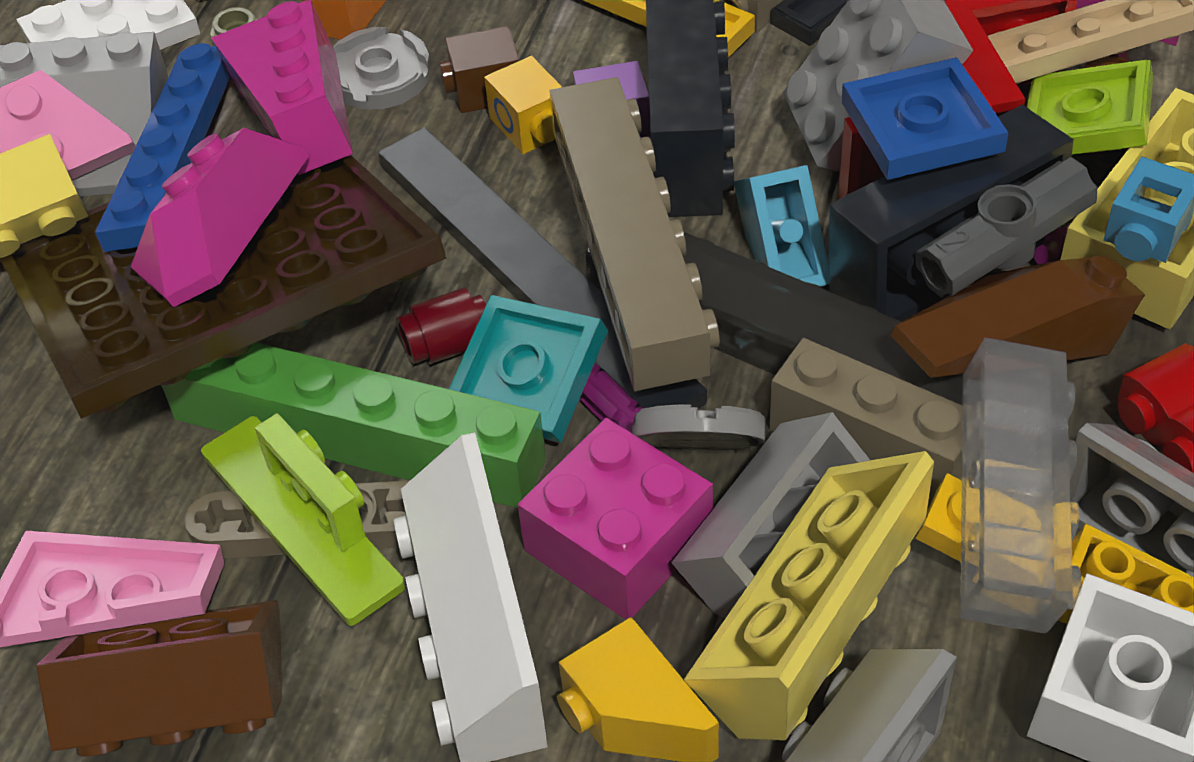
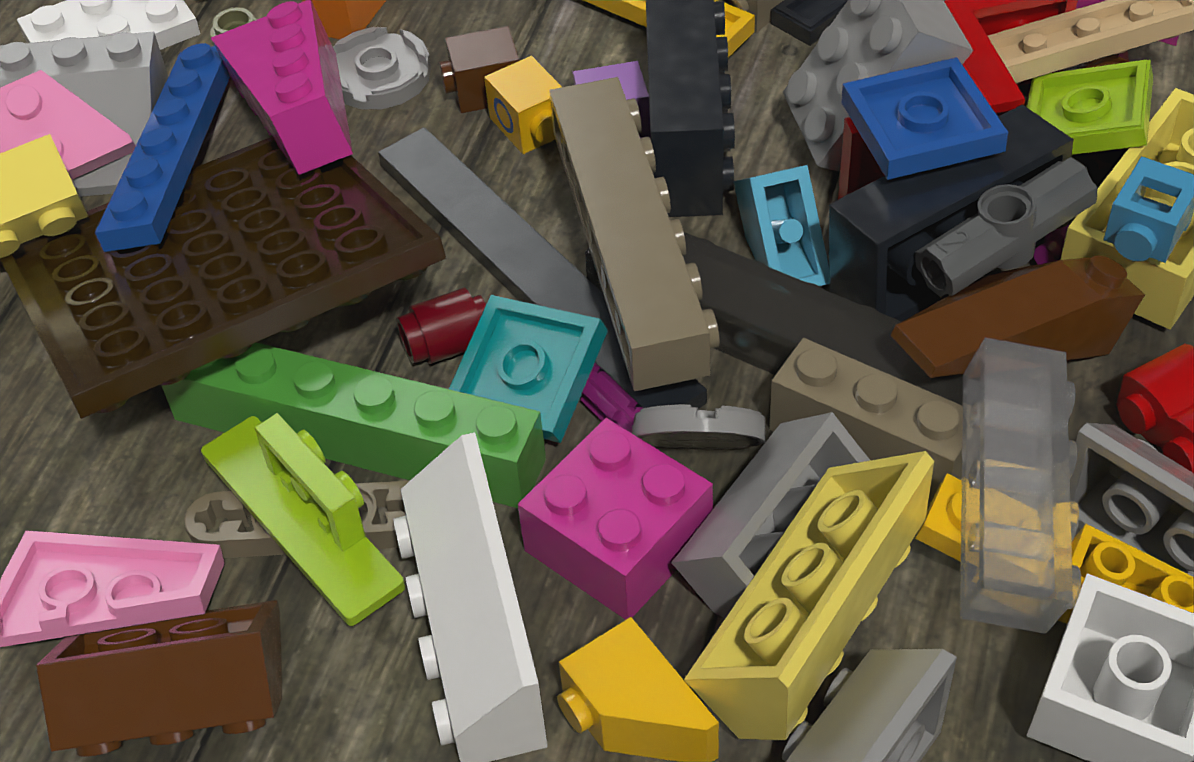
dark pink wedge [131,128,309,307] -> none

